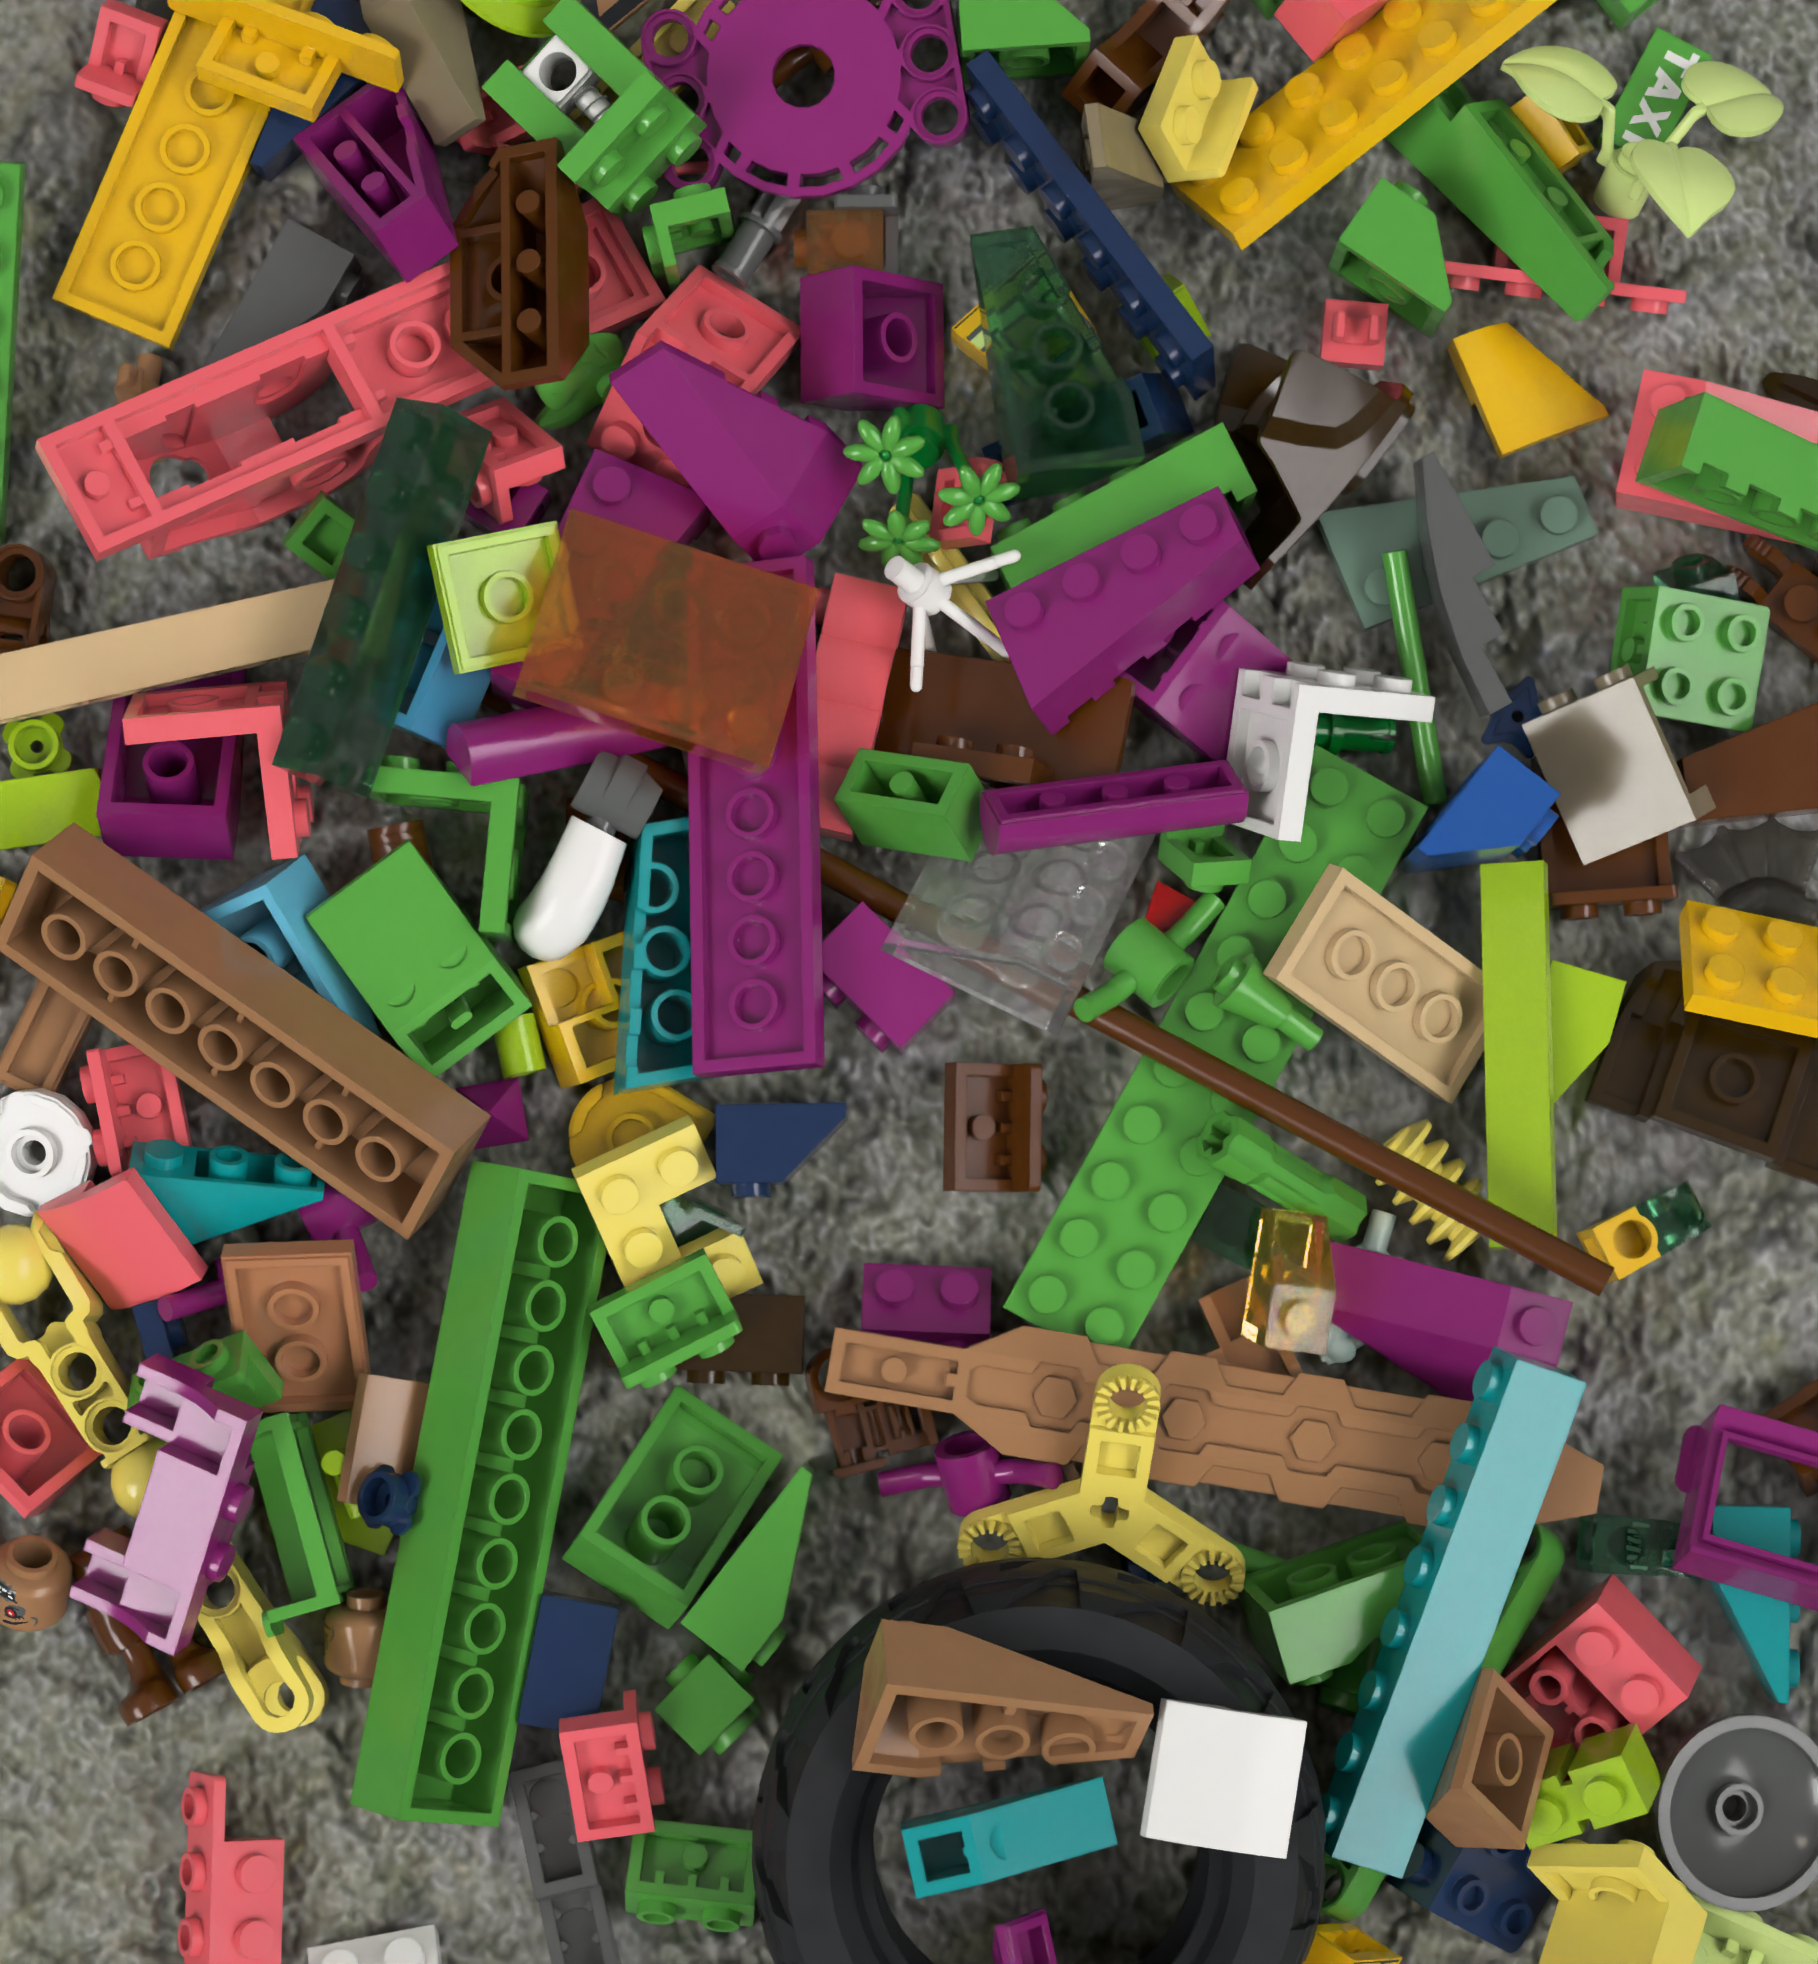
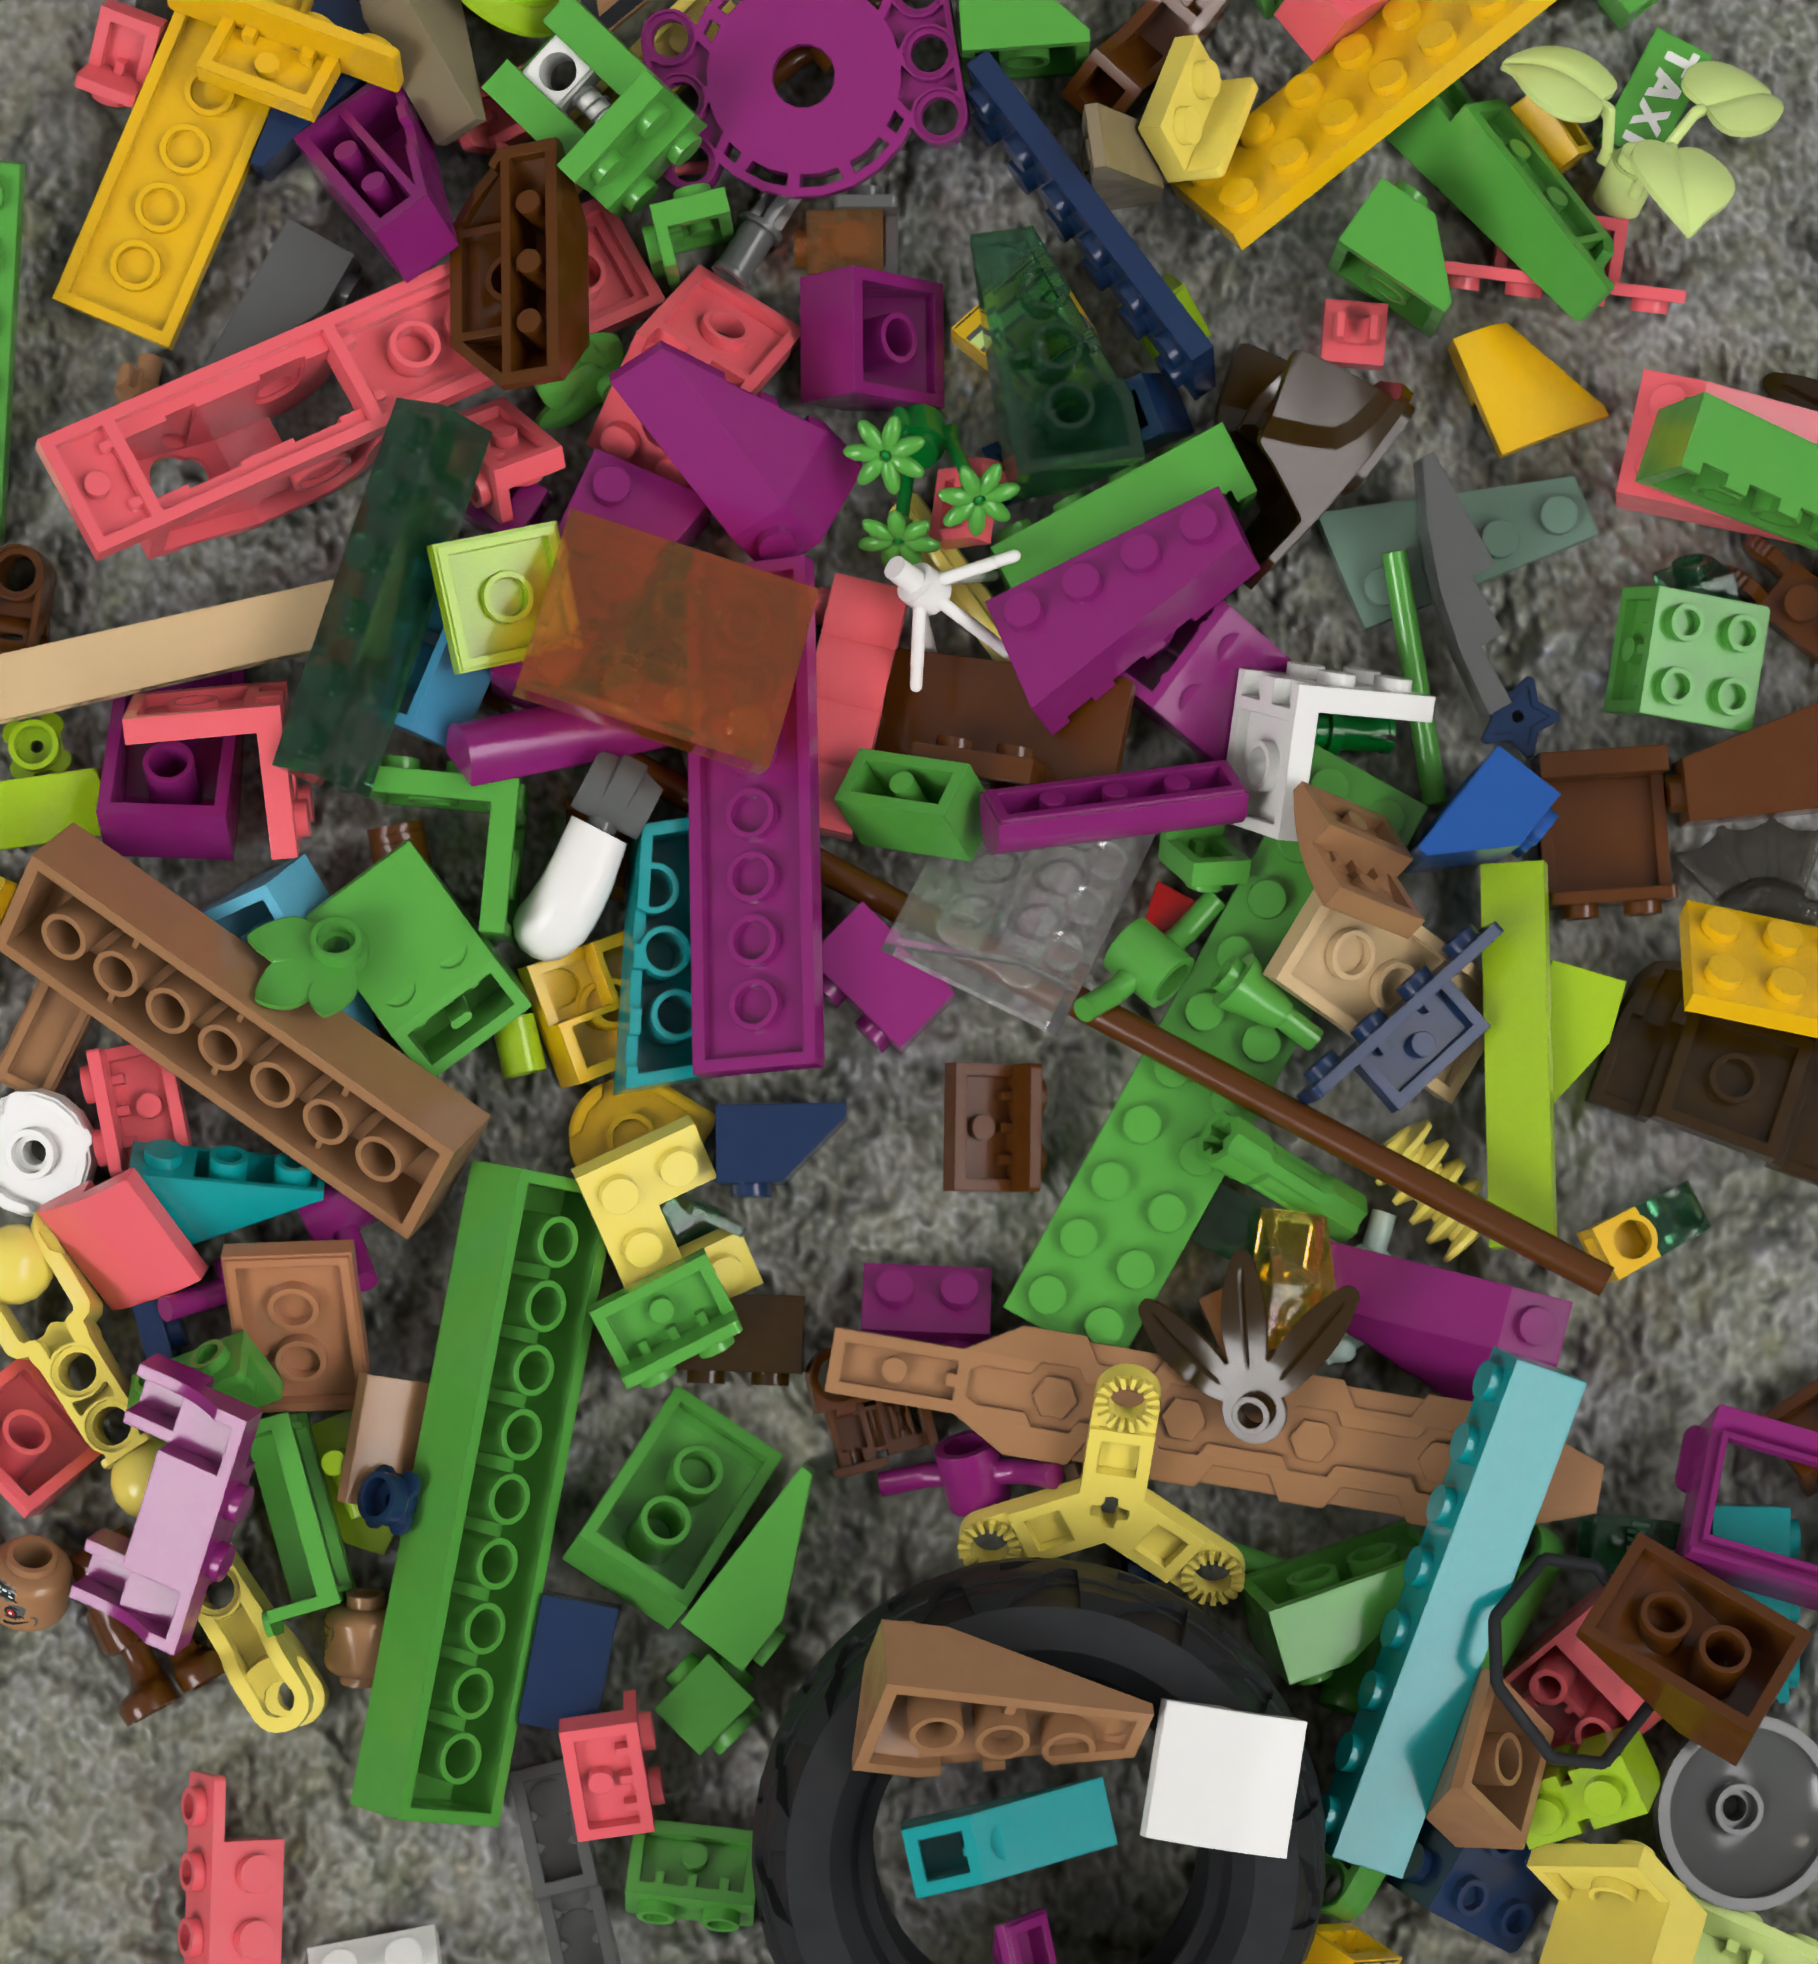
bright green plate [282,490,374,580] -> none
magenta slope [455,1077,529,1150] -> none
panel [1522,664,1716,866] -> none
none -> bright green plate [247,916,370,1018]
none -> dark brown plant [1138,1249,1360,1444]
none -> medium nougat slope [1293,781,1425,939]
none -> dark blue bracket [1296,921,1504,1113]
none -> black piece [1488,1552,1654,1770]
none -> reddish brown slope [1576,1532,1813,1766]

